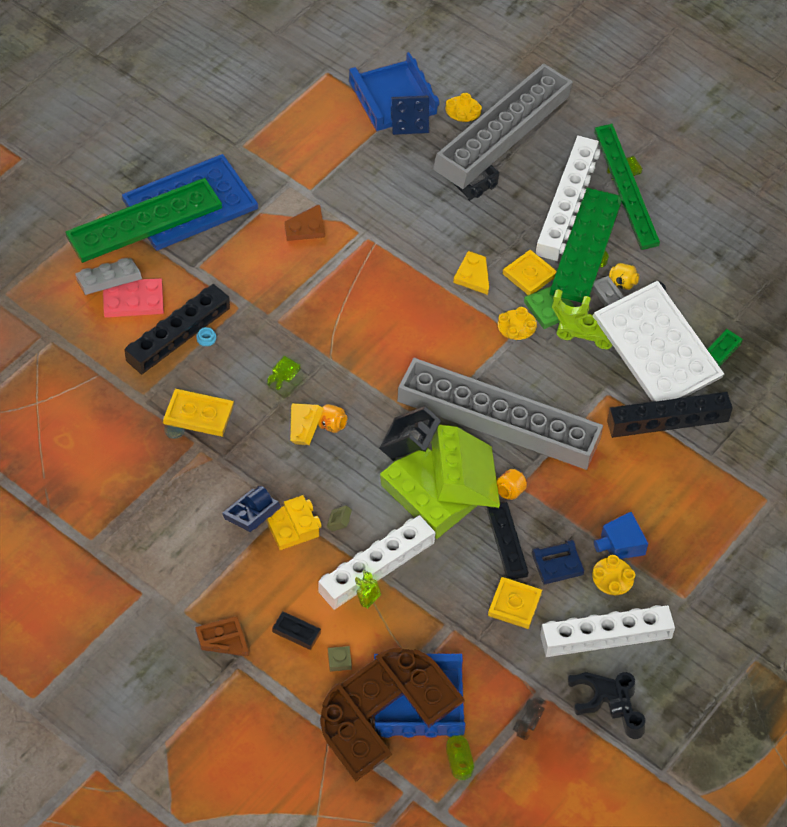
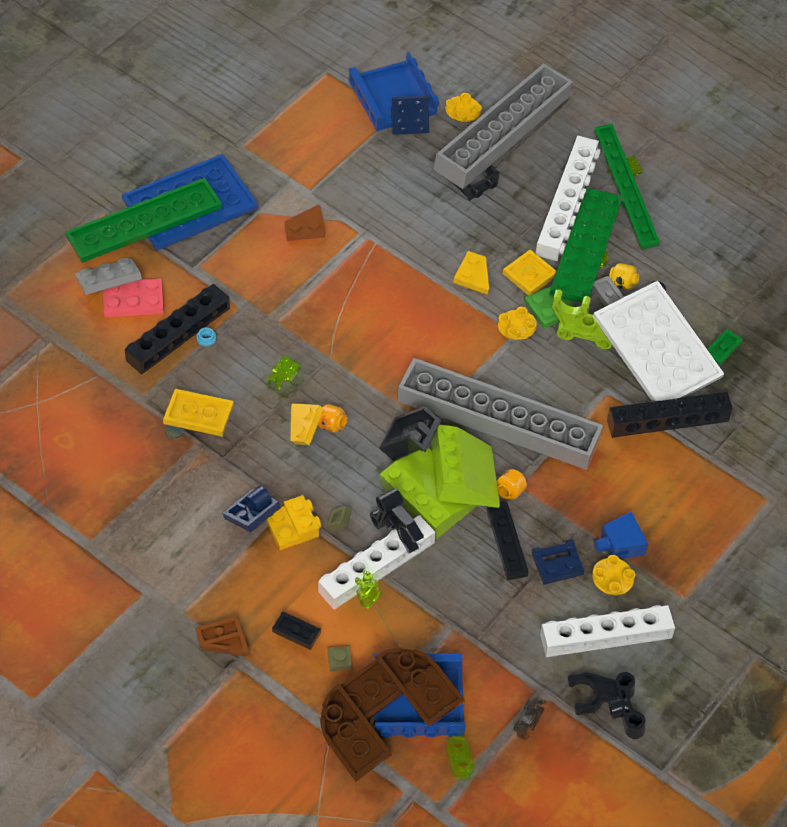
yellow plate [488,577,542,629] -> none
none -> black piece [370,488,424,554]

